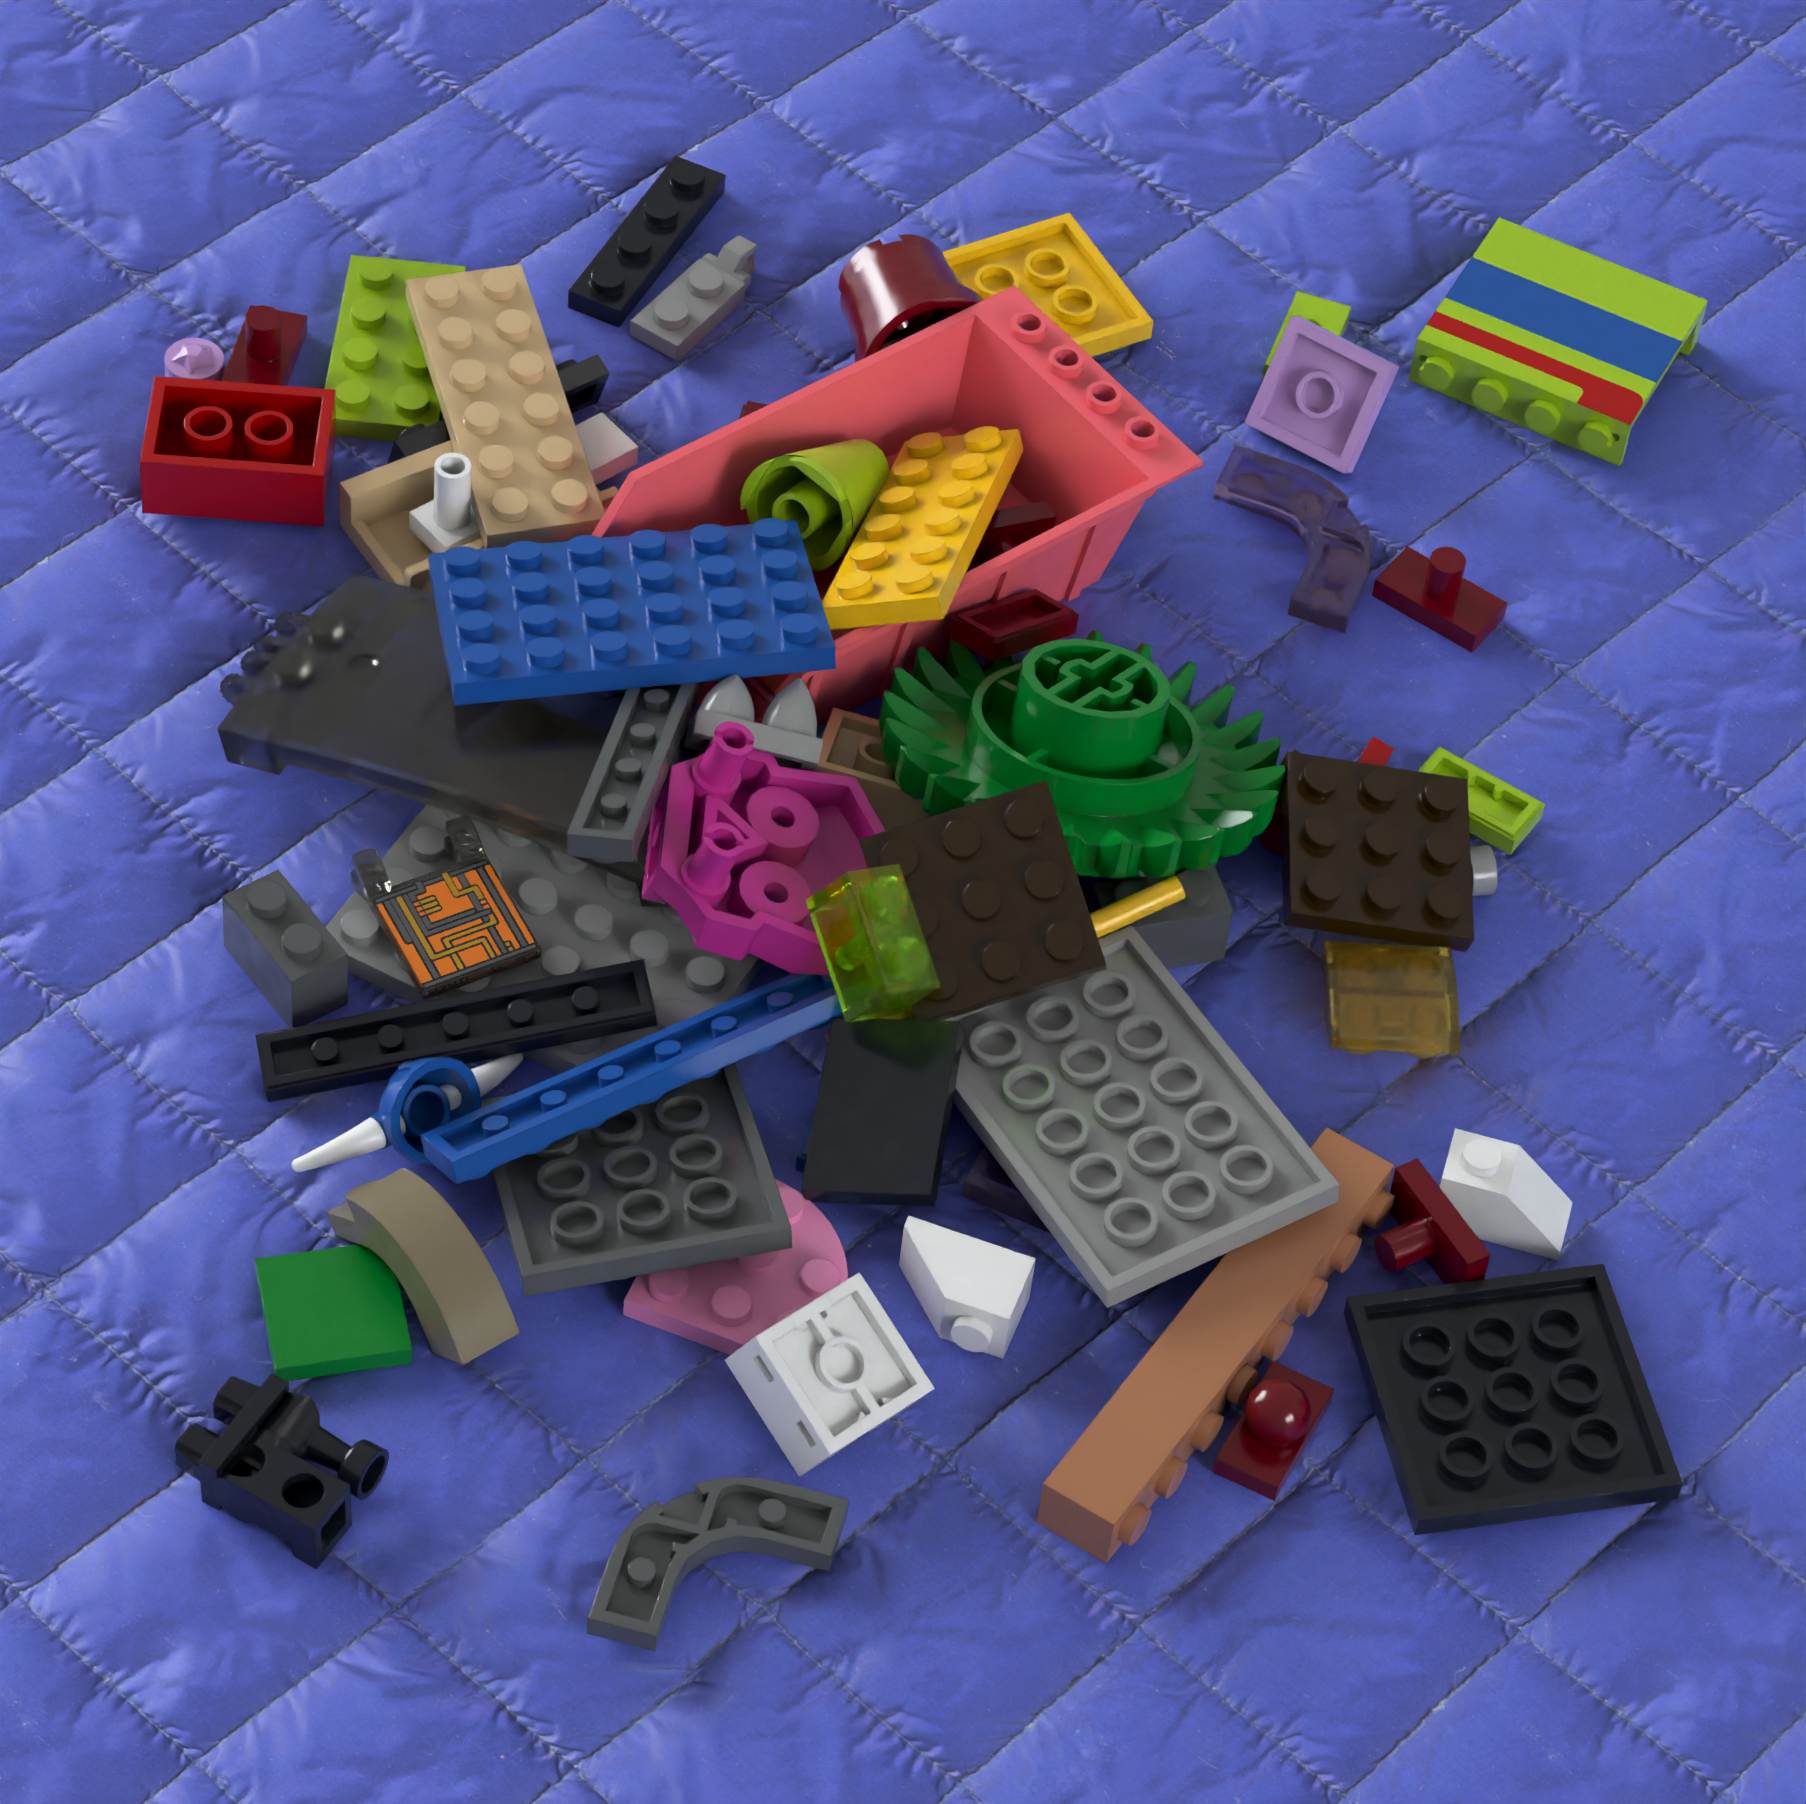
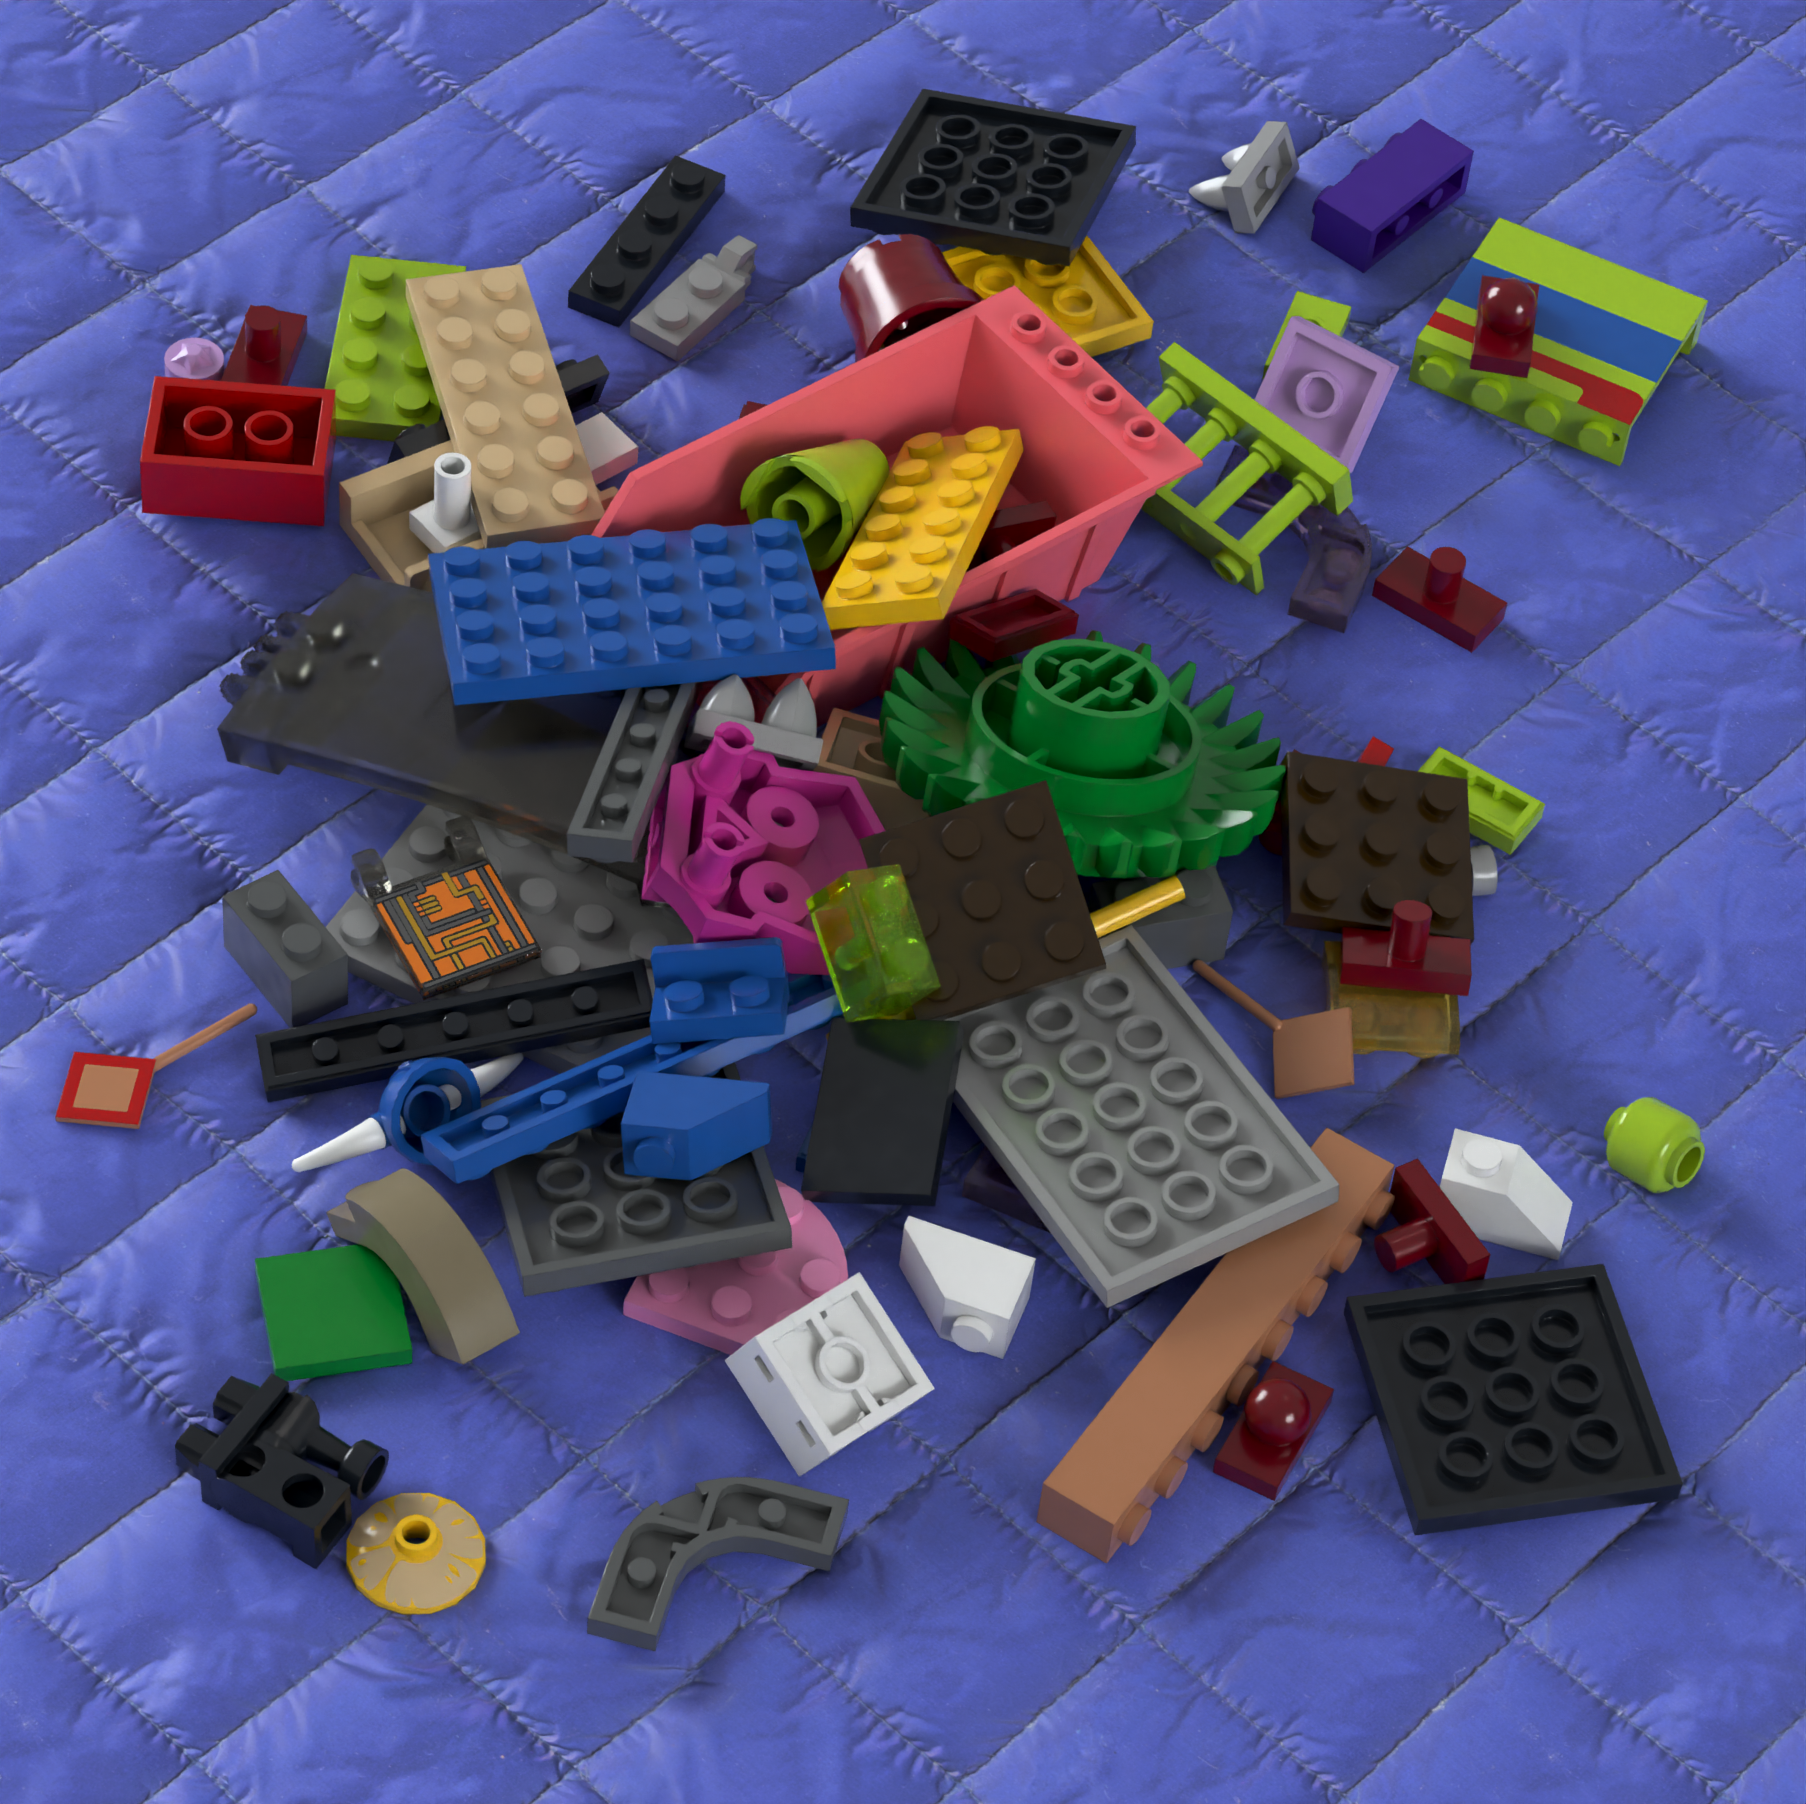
none -> piece [55,1003,257,1129]
none -> tan dish [346,1493,486,1615]
none -> blue slope [621,1071,772,1181]
none -> blue bracket [649,937,790,1044]
none -> black plate [850,89,1136,266]
none -> lime fence [1141,342,1353,596]
none -> light grey tile [1189,121,1300,234]
none -> nougat piece [1192,960,1354,1099]
none -> dark purple brick [1311,119,1474,273]
none -> dark red tile [1340,900,1472,996]
none -> dark red tile [1469,275,1539,378]
none -> lime head [1604,1097,1705,1193]

